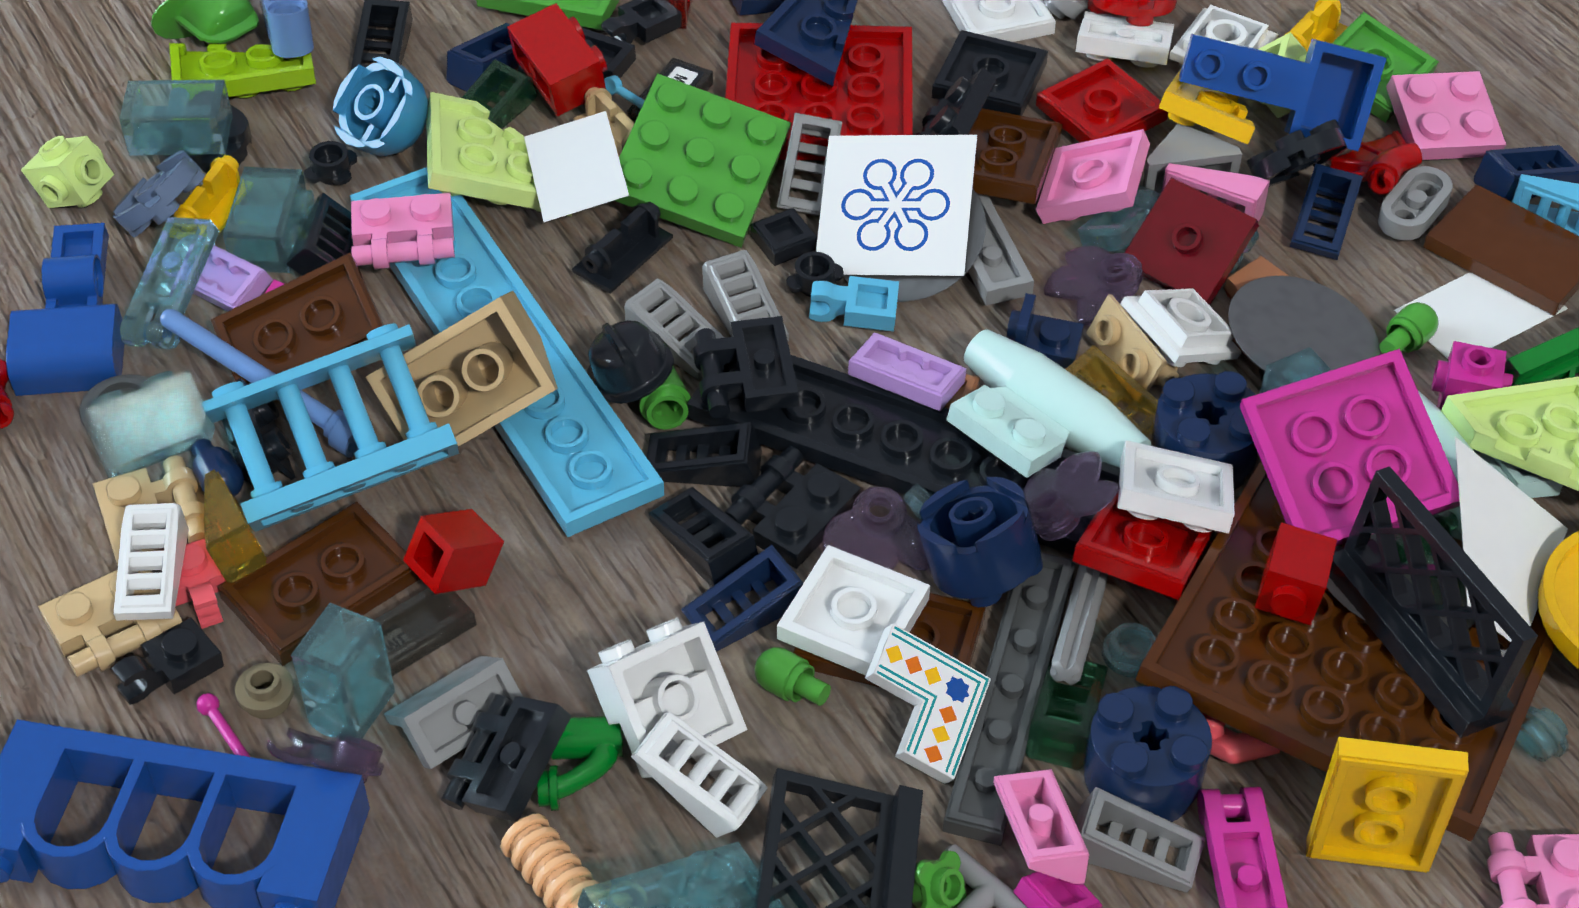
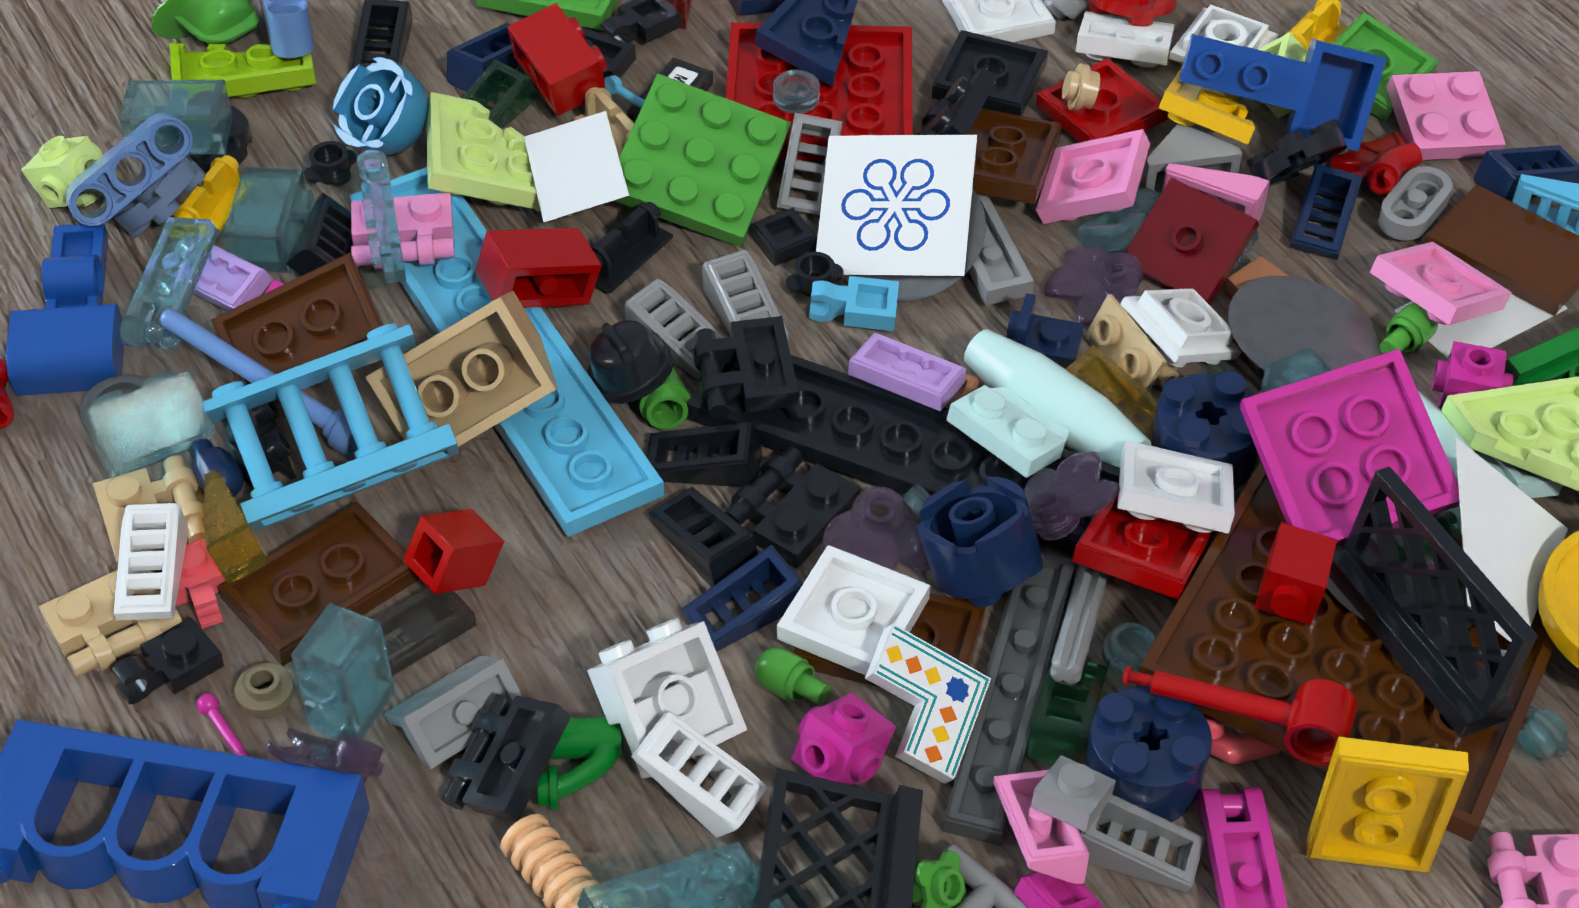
none -> medium blue beam [65,112,193,226]
none -> clear light blue plate [356,150,406,284]
none -> red brick [475,228,602,308]
none -> clear light blue tile [773,70,820,113]
none -> dark pink brick [791,693,896,785]
none -> light grey plate [1031,755,1116,832]
none -> tan plate [1062,63,1100,111]
none -> red piece [1122,664,1357,766]
none -> bright pink plate [1370,242,1512,325]

